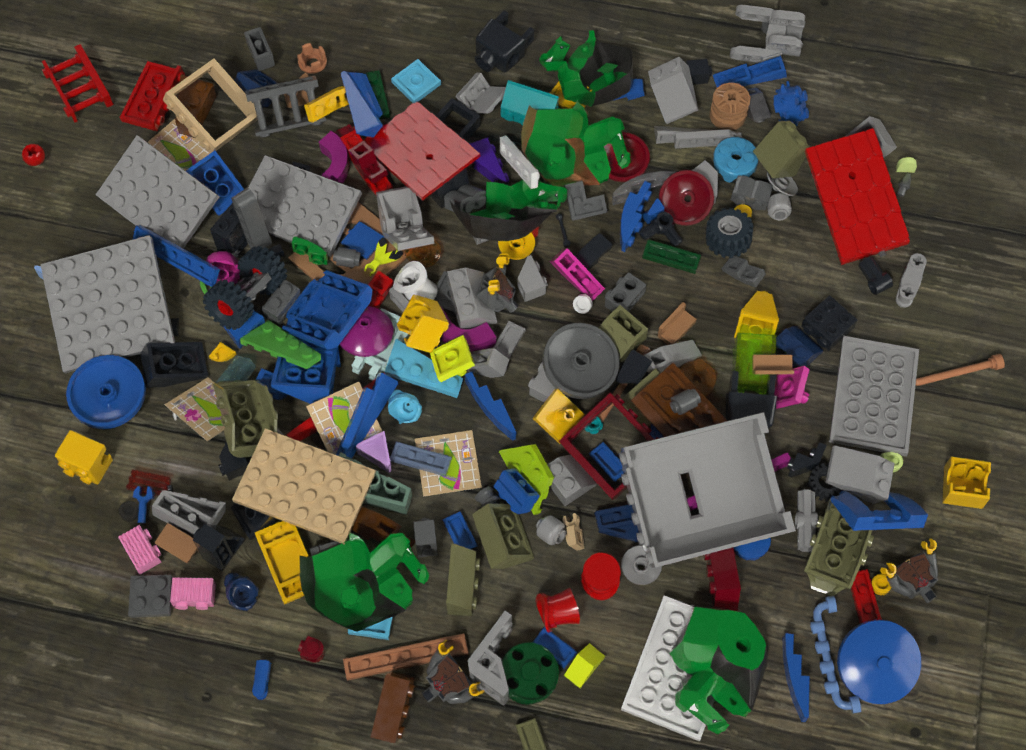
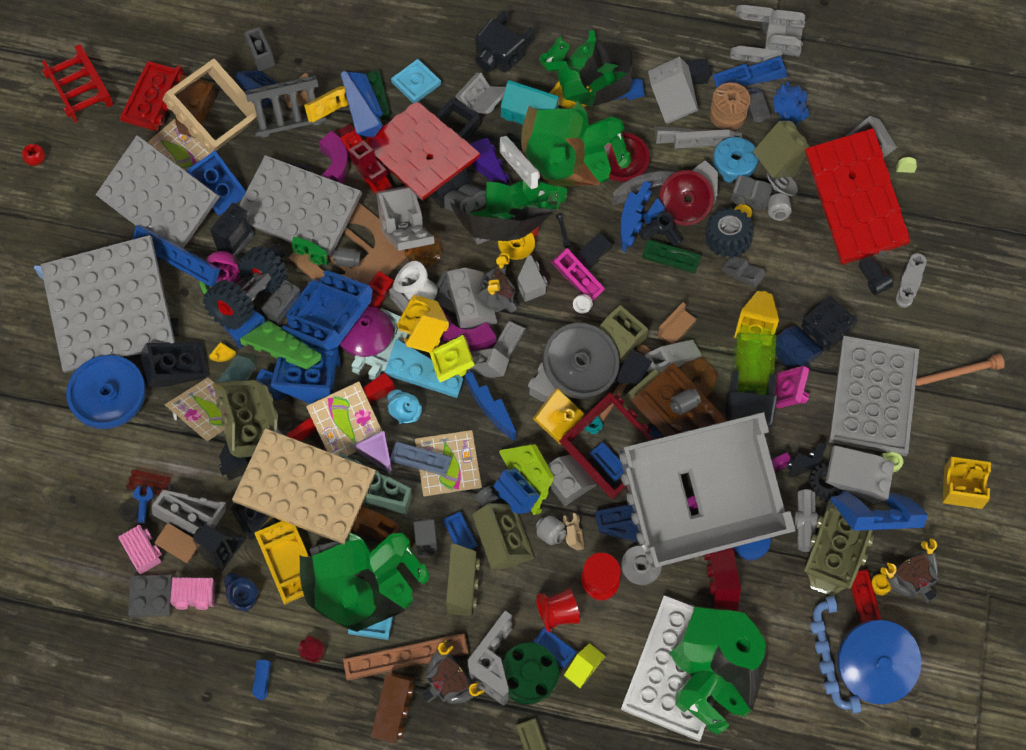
yellow piece [55,430,113,485] -> none
dark grey beam [231,187,272,249] -> none
nougat piece [297,43,327,74] -> none
blue wedge [336,373,398,459] -> none
blue piece [341,221,385,260] -> none
neon yellow piece [364,238,403,276] -> none
dark grey plate [564,180,607,221] -> none
dark grey brick [605,272,646,312] -> none
medium nougat panel [752,355,794,374] -> none
blue slope [782,633,810,722] -> none
dark grey bar [897,173,911,197] -> none

